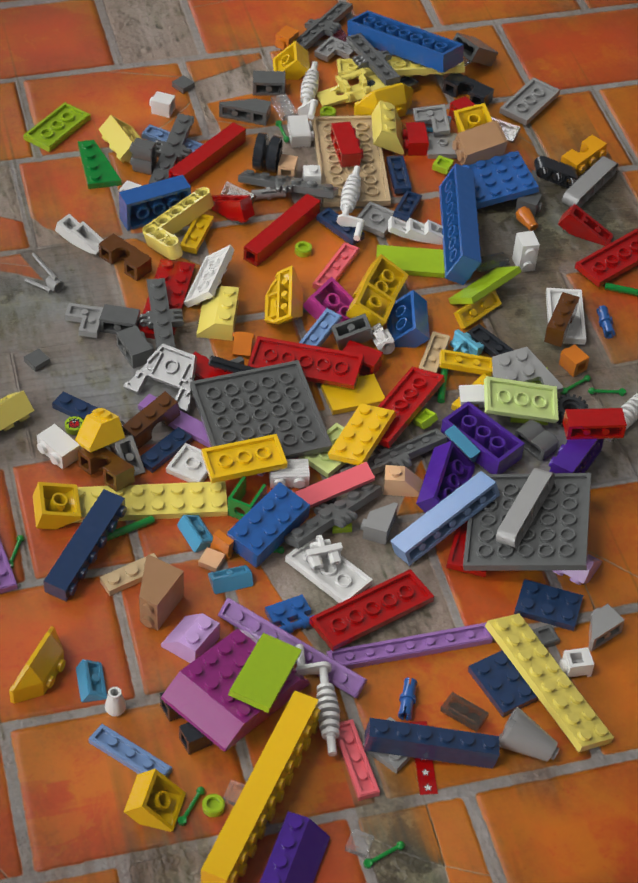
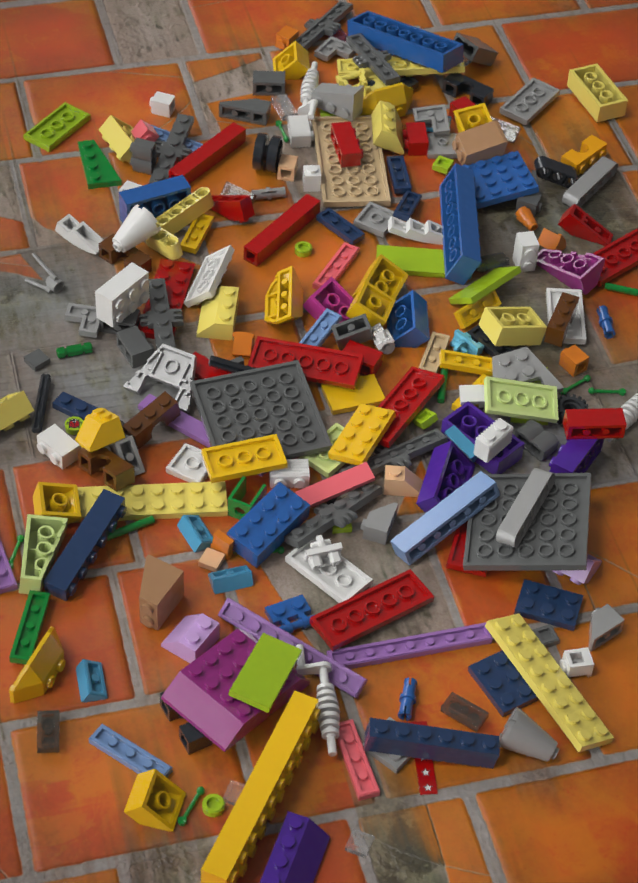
tan plate [100,553,157,596] -> none
white cone [105,687,126,717] -> none
dark blue plate [140,427,192,473] -> none
dark grey tile [172,75,194,93] -> none
dark grey hinge [238,170,339,199] -> none
white piece [337,166,365,241] -> none
green hinge [364,841,405,869] -> none
none -> green plate [9,590,51,665]
none -> yellowish green wedge [19,514,68,594]
none -> black axle [31,373,51,433]
none -> clear smoke plate [37,710,60,753]
none -> green axle [56,342,93,358]
none -> white brick [95,263,149,327]
none -> white cone [112,204,161,252]
none -> coral brick [131,119,160,142]
none -> light grey wedge [311,83,364,122]
none -> white brick [474,418,514,463]
none -> light yellow brick [479,307,547,347]
none -> magenta wedge [536,249,605,295]
none -> orange tile [538,228,566,251]
none -> light yellow brick [567,64,628,122]

